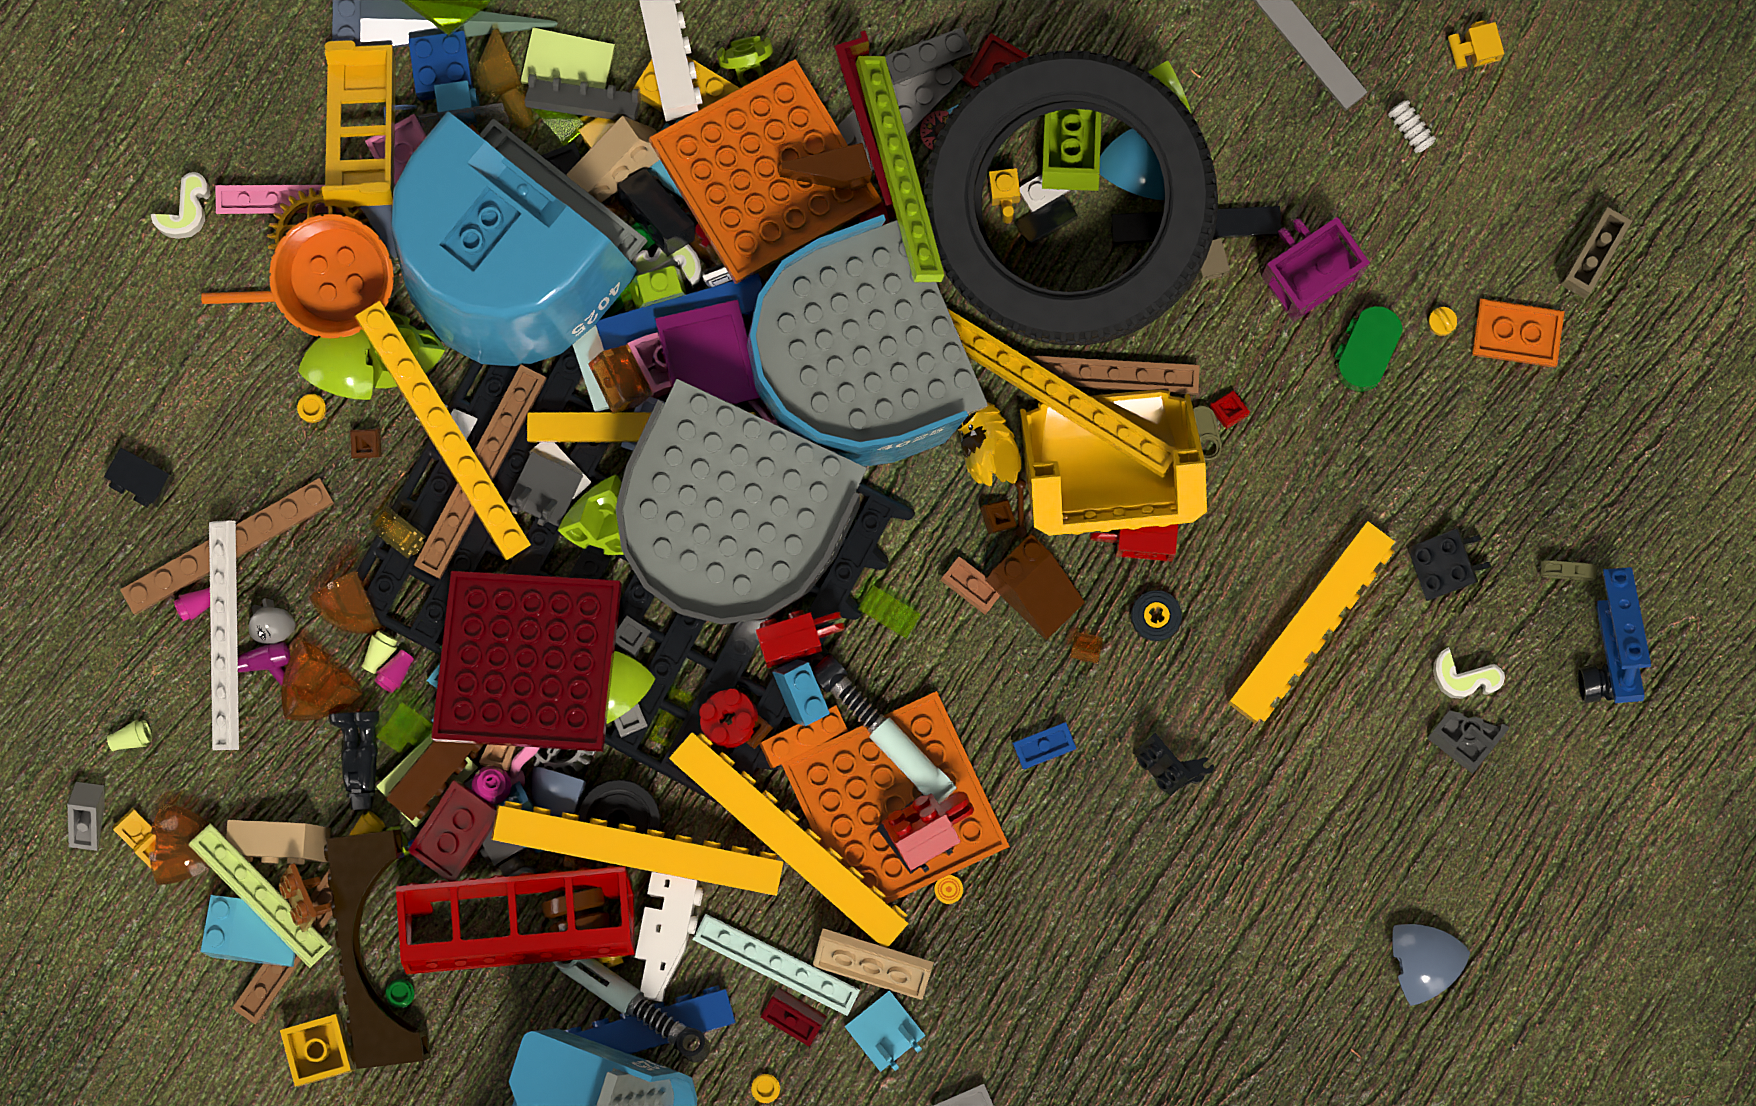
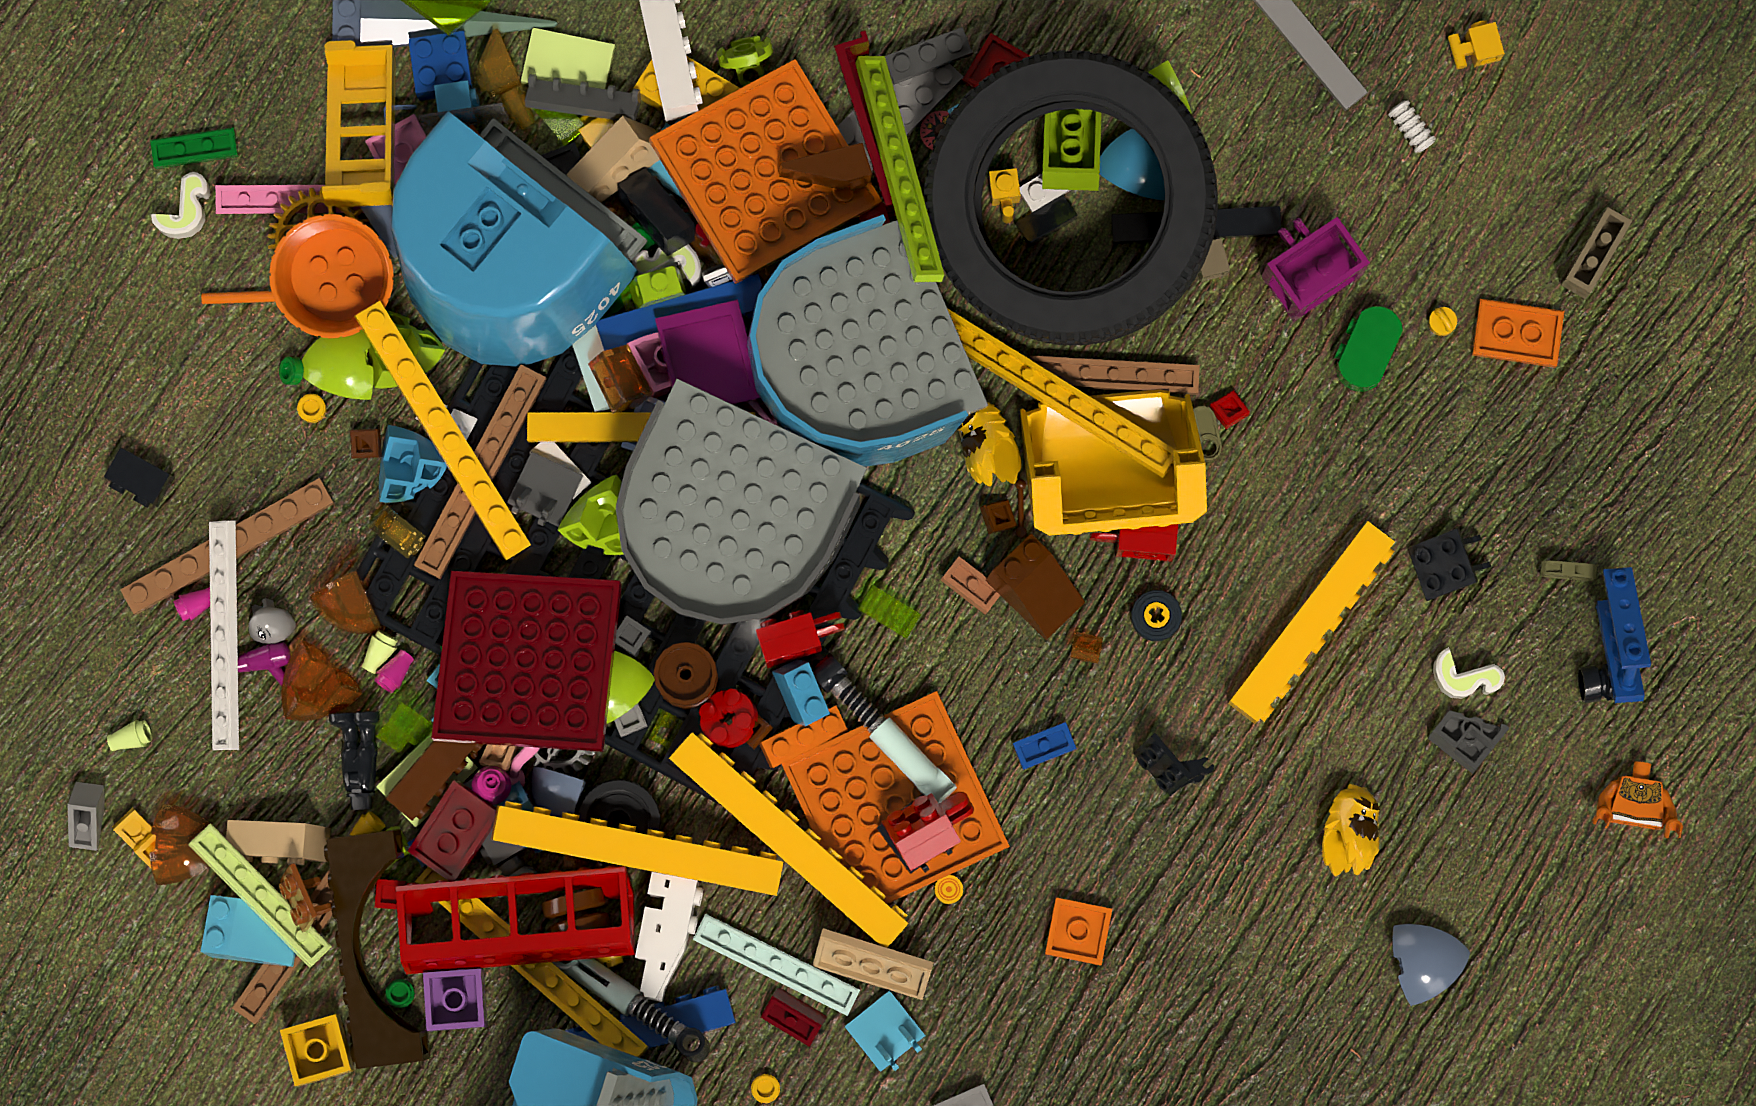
none -> green tile [150,127,239,169]
none -> green tile [279,356,304,385]
none -> red plate [374,879,407,910]
none -> dark azure brick [379,425,447,503]
none -> yellow plate [415,867,649,1058]
none -> medium lavender brick [423,968,488,1031]
none -> reddish brown wheel [654,642,718,709]
none -> orange plate [1045,898,1112,966]
none -> yellow head [1322,784,1380,876]
none -> orange torso [1592,761,1683,838]

